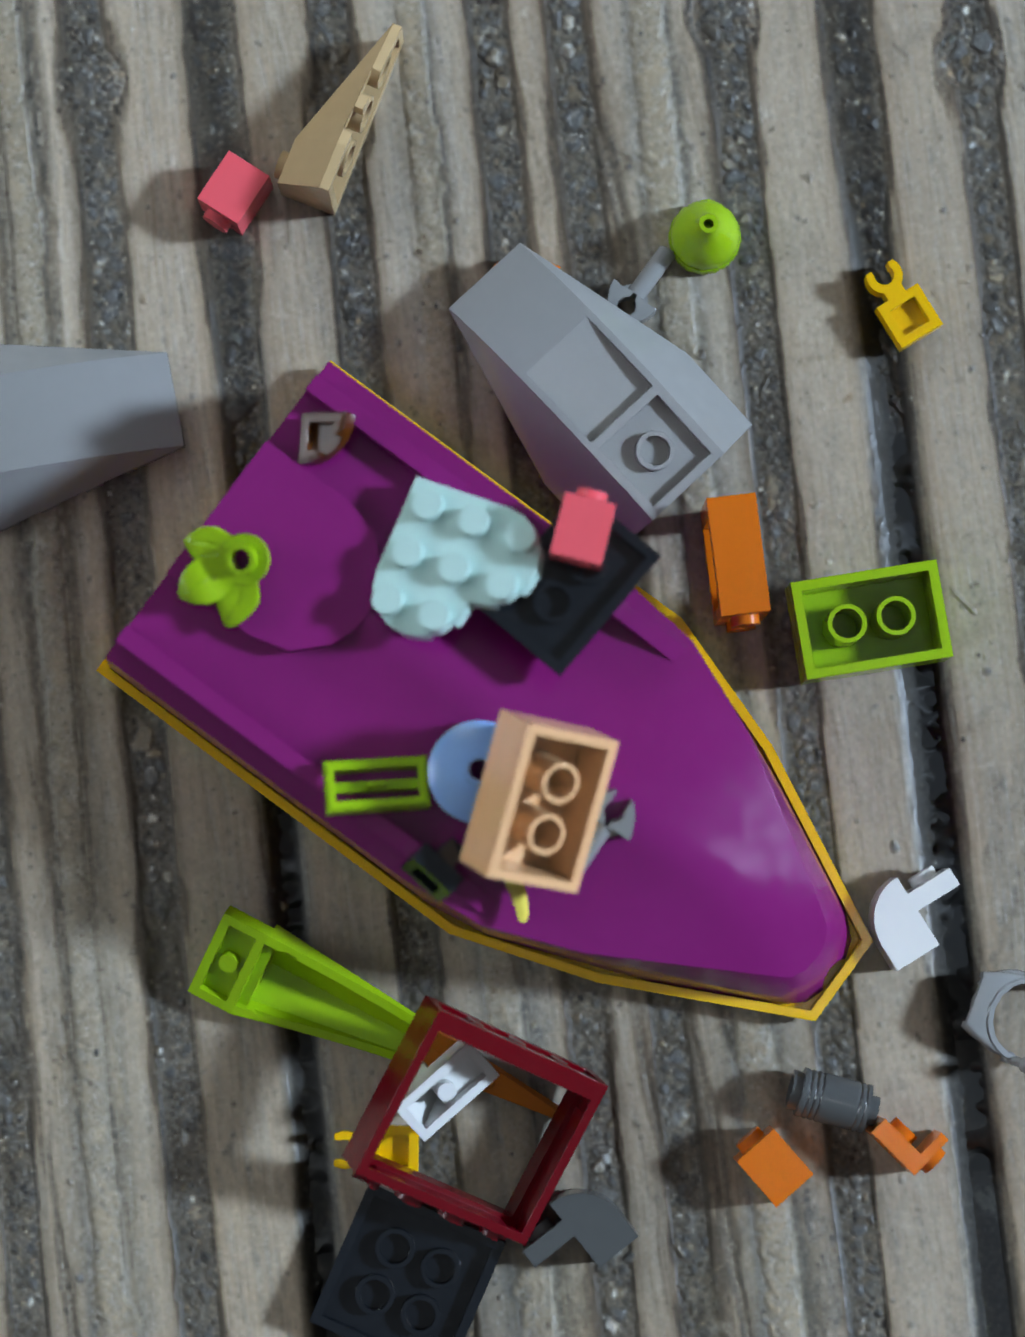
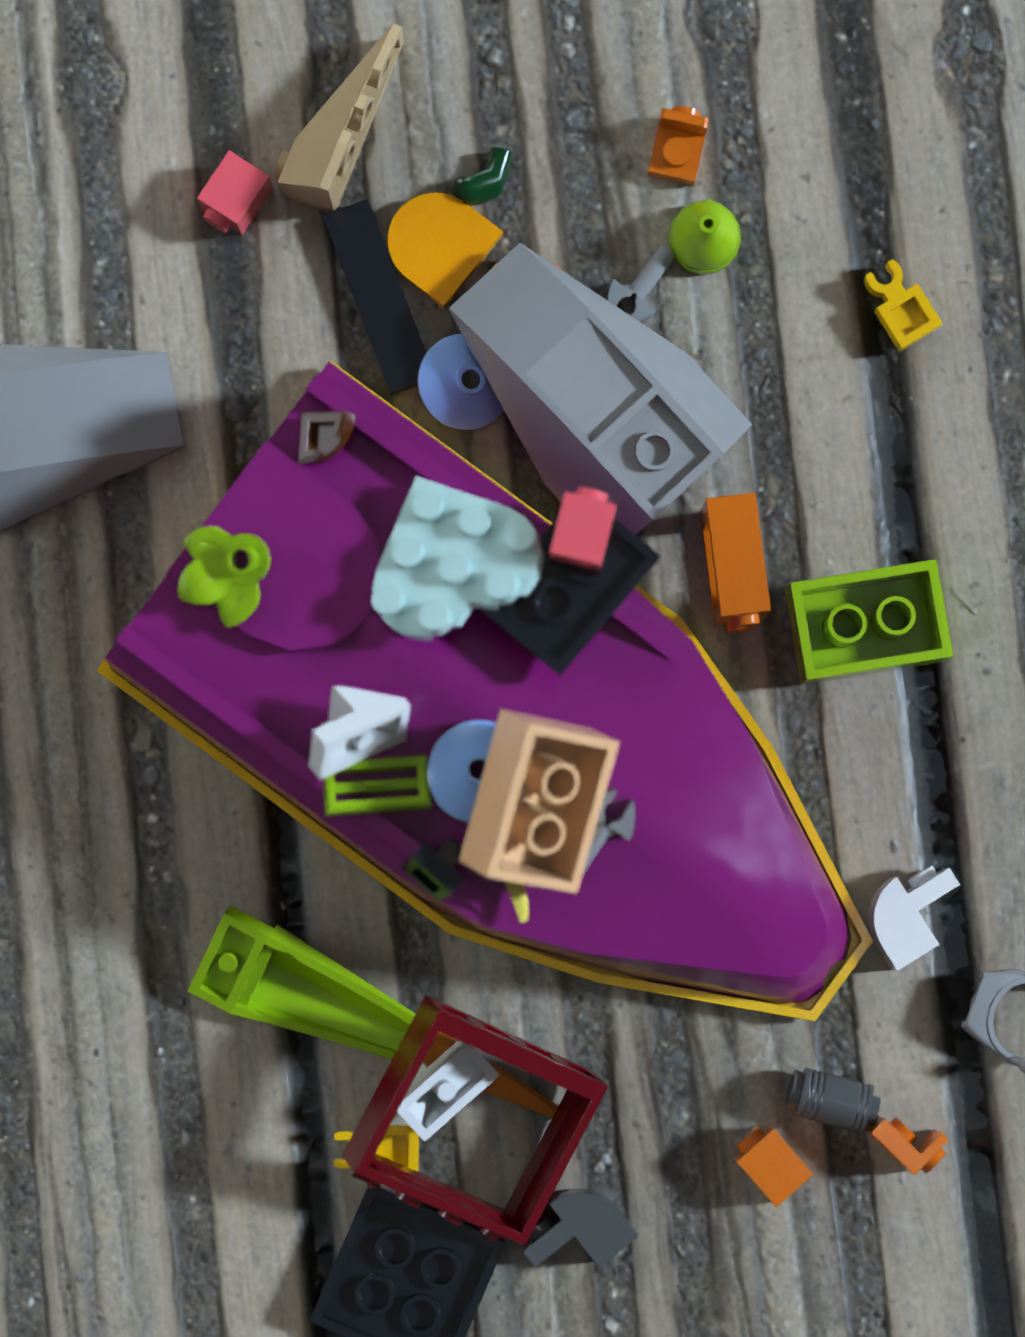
none -> white slope [309,686,411,780]
none -> black tile [323,199,426,396]
none -> light orange tile [387,193,503,310]
none -> light blue dish [418,333,504,430]
none -> dark green arm [451,147,514,206]
none -> orange bracket [647,106,709,187]

